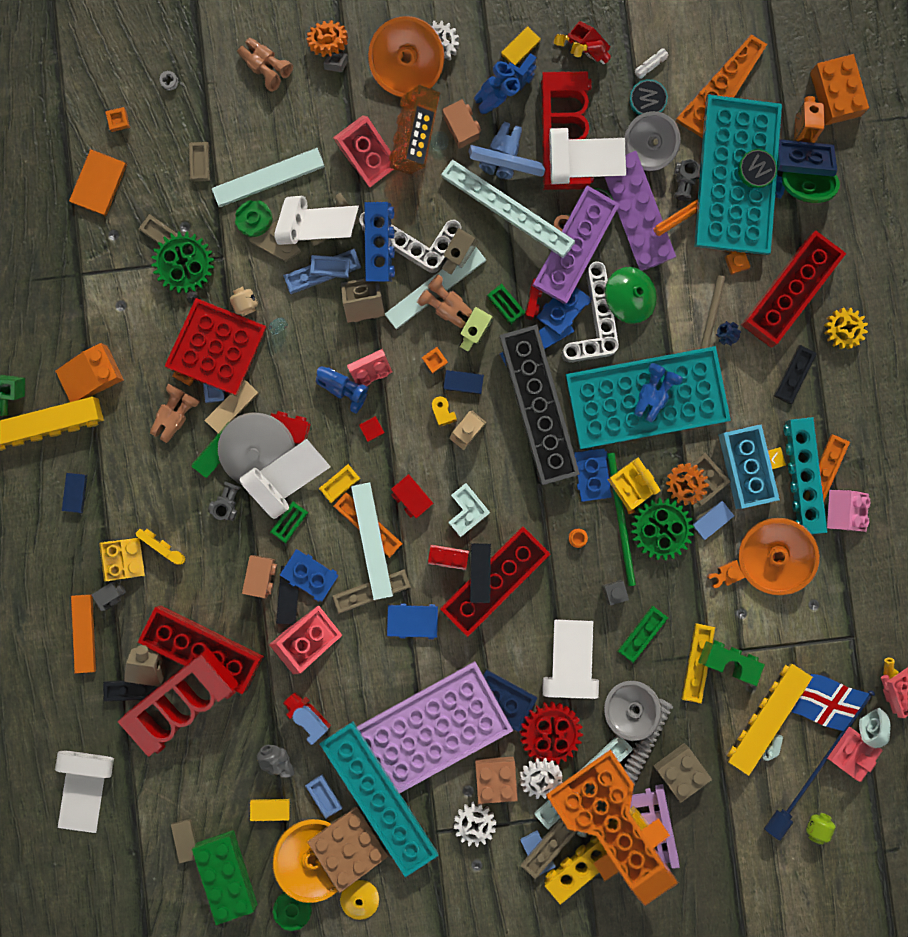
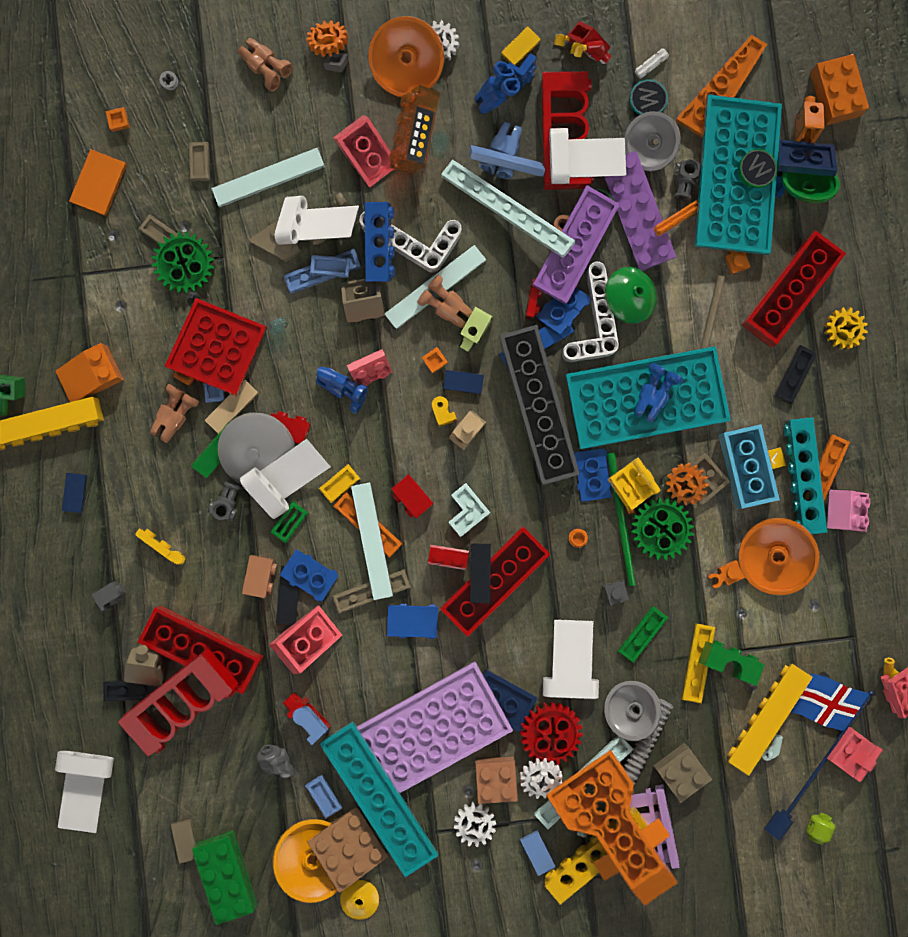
orange tile [71,594,96,673] -> none
yellow plate [99,538,145,582] -> none
tan head [230,287,258,317] -> none
green tile [235,200,273,237] -> none
yellow tile [250,799,290,821] -> none
green tile [272,892,312,931] -> none
red tile [359,416,385,442] -> none
nougat brick [442,99,481,149] -> none
dark tan torso [442,228,478,275] -> none
green tile [487,283,526,325] -> none
dark tan tile [521,818,577,879] -> none
medium blue tile [692,501,734,540] -> none
dark blue gear [716,321,741,346] -> none
light aqua piece [859,708,891,749] -> none

